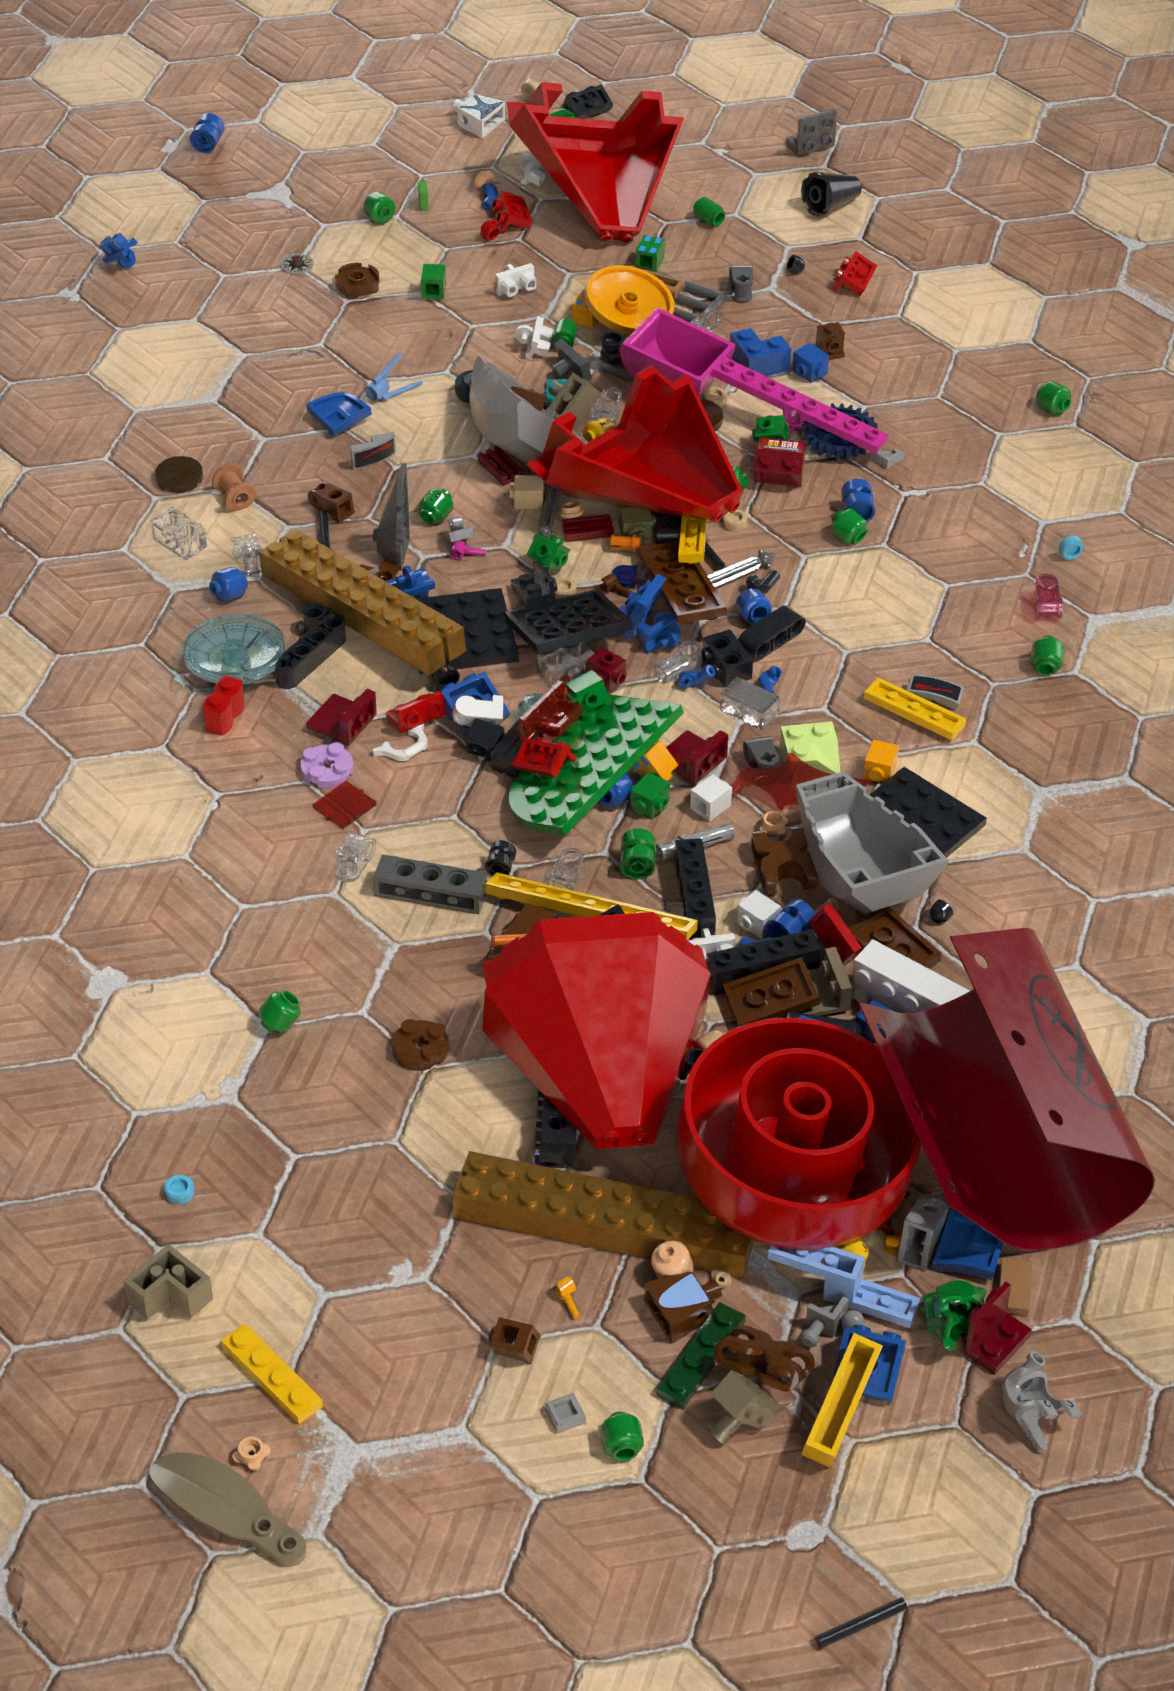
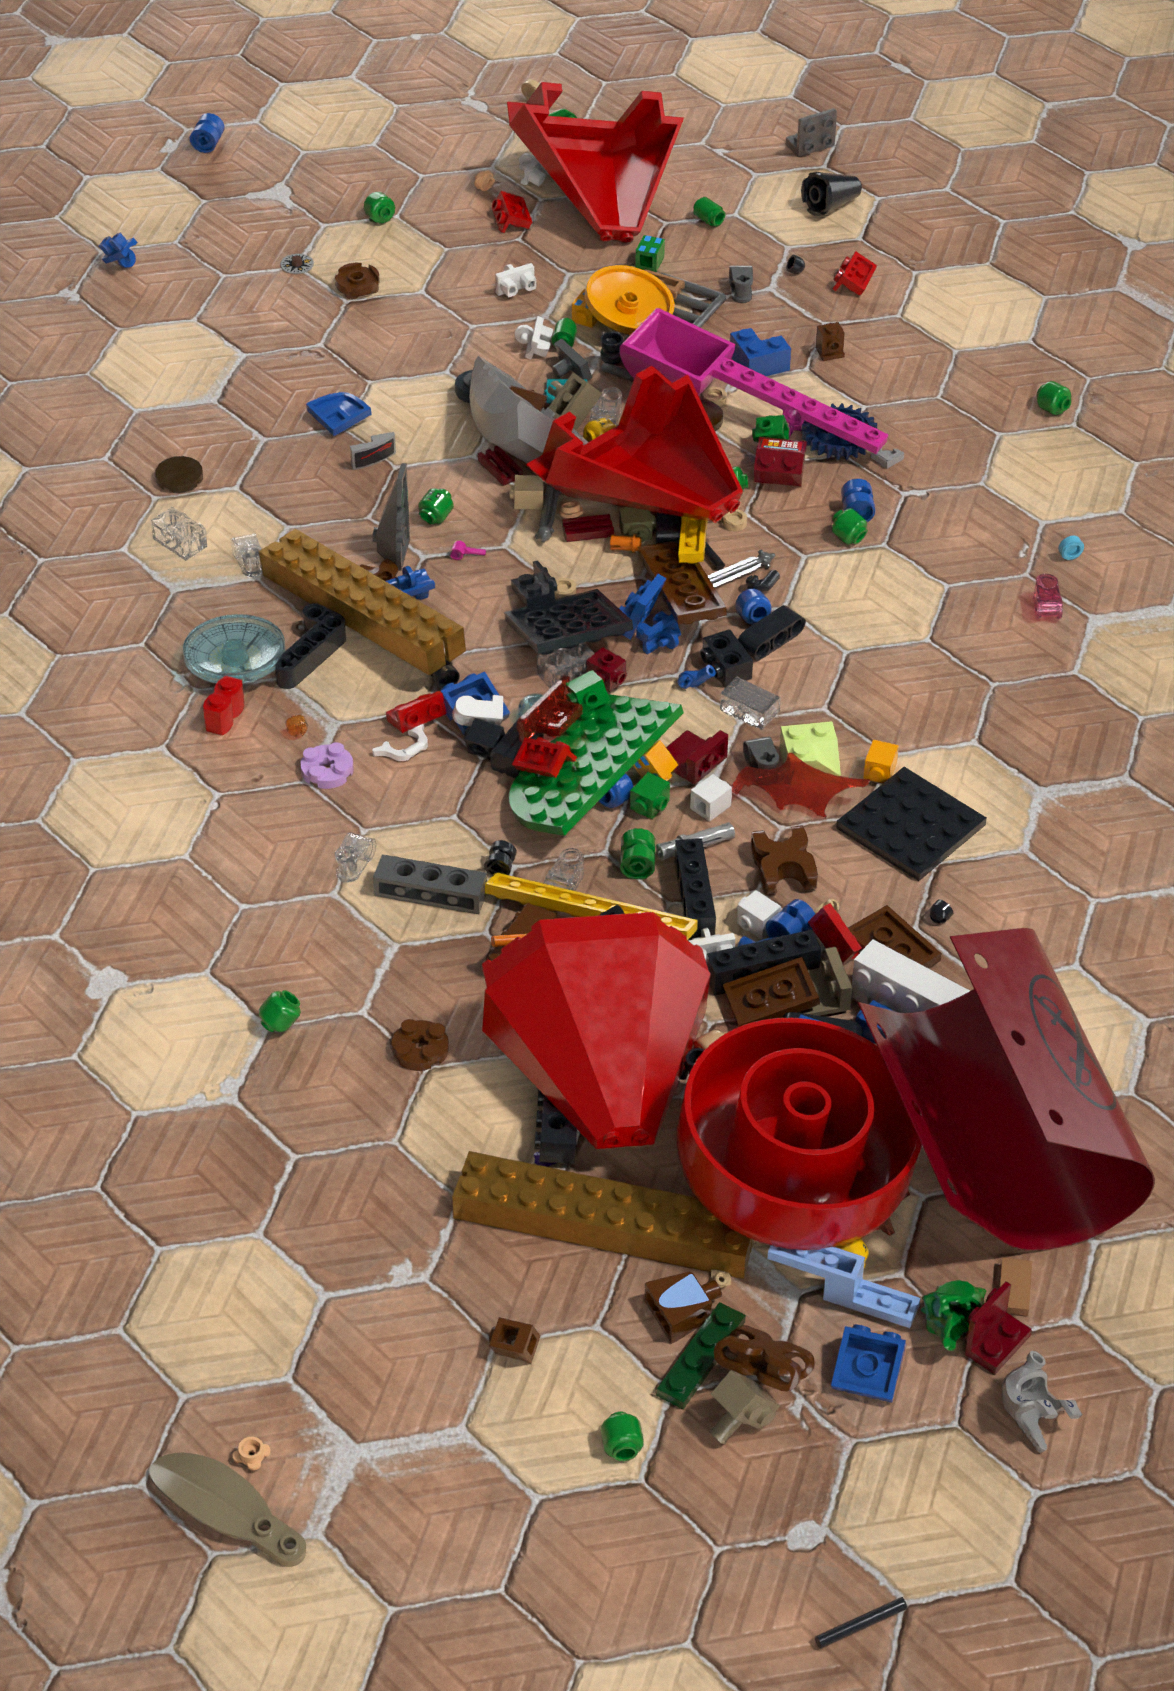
dark tan brick [123,1244,213,1319] -> none
medium azure tile [164,1175,195,1205] -> none
blue head [209,567,248,602] -> none
nougat hose [212,463,256,511] -> none
yellow plate [221,1323,323,1424] -> none
dark red bracket [306,689,377,745] -> none
reddish brown leg [308,482,355,523] -> none
clear red piece [313,781,376,829] -> none
black bar [318,510,331,549] -> none
medium blue plant [365,353,422,401] -> none
black plate [415,588,519,674] -> none
bright green tile [418,180,429,211] -> none
green brick [421,264,446,299] -> none
flat silver tile [443,517,474,542] -> none
white torso [452,94,505,138] -> none
red plate [480,219,501,241] -> none
blue arm [481,183,499,210] -> none
green brick [526,533,571,572] -> none
light grey tile [545,1393,586,1434] -> none
light orange hand [555,1276,580,1319] -> none
black bracket [562,84,613,119] -> none
reddish brown hand [600,574,632,596] -> none
clear blue tile [612,565,638,589] -> none
light nougat head [651,1240,693,1279] -> none
clear piece [654,640,703,684] -> none
clear piece [690,307,722,333] -> none
blue arm [758,666,782,700] -> none
light nougat plate [759,811,788,836] -> none
blue brick [792,343,829,383] -> none
light grey windscreen [796,772,948,914] -> none
light grey piece [800,1296,864,1347] -> none
yellow brick [801,1333,883,1468] -> none
yellow plate [864,677,966,740] -> none
light orange hand [884,1228,903,1255] -> none
light grey torso [897,1197,948,1272] -> none
slope [906,674,964,710] -> none
blue plate [931,1210,1003,1280] -> none
green head [1030,636,1065,675] -> none
none -> clear orange hinge [285,715,308,737]

